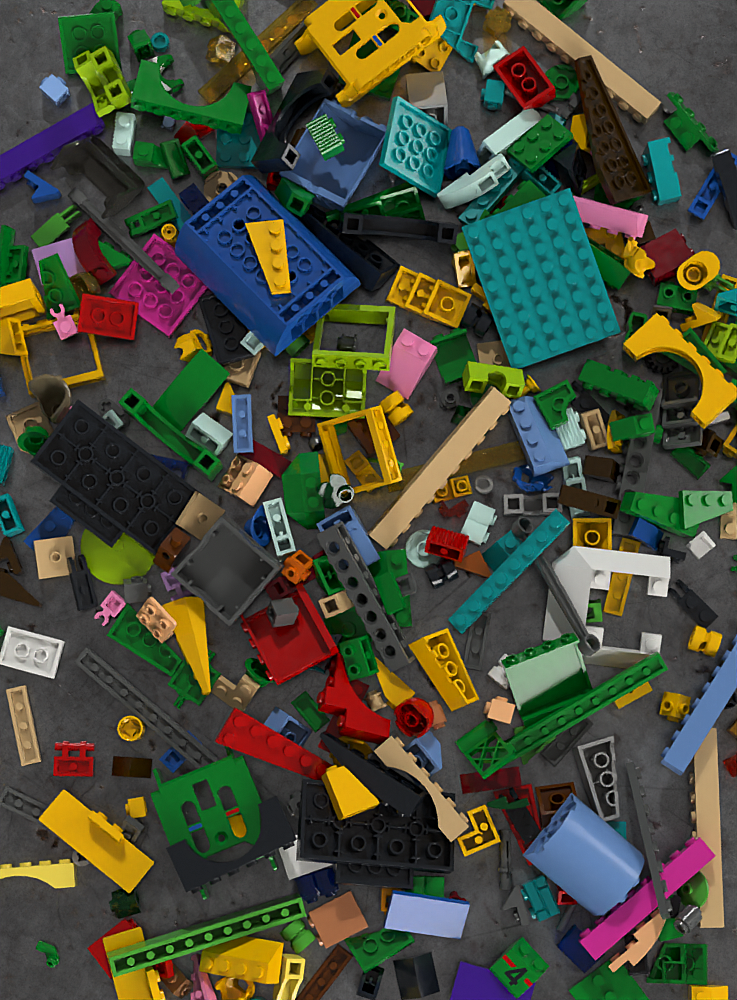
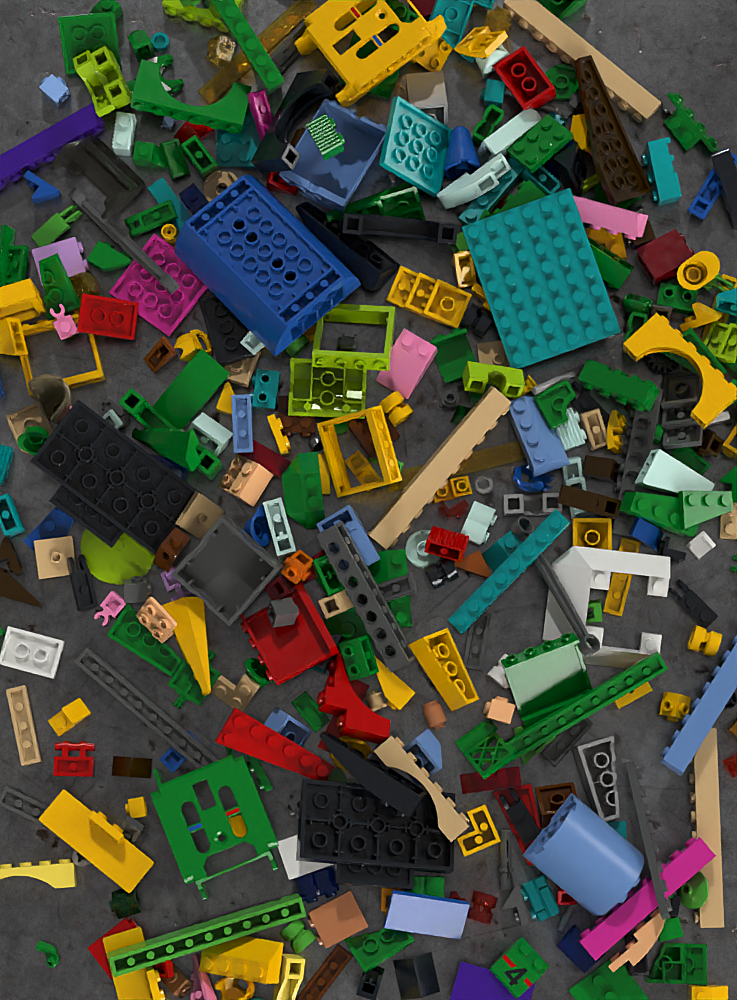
dark red arch [72,218,117,285] -> none
yellow wheel [117,716,146,742] -> none
black arch [166,796,297,894] -> none
yellow wing [245,219,291,295] -> none
green slope [274,177,316,217] -> none
plate [316,473,354,509] -> none
yellow slope [321,765,379,821] -> none
green tile [374,571,406,615] -> none
red cylinder [394,697,434,738] -> none
dark green slope [487,796,530,809] -> none
green slope [609,413,655,442] -> none
yellow helmet [623,237,655,278] -> none
dark grey brick [673,905,702,935] -> none
none -> yellow slope [48,698,91,737]
none -> green wedge [132,428,202,472]
none -> dark orange slope [144,336,178,374]
none -> green plate [241,752,274,792]
none -> teal brick [250,369,281,412]
none -> yellow slope [454,26,508,58]
none -> clear red wheel [467,890,498,925]
none -> green brick [472,104,504,147]
none -> light grey bar [532,367,580,395]
none -> green hair [623,293,653,314]
none -> light aqua slope [634,449,715,497]

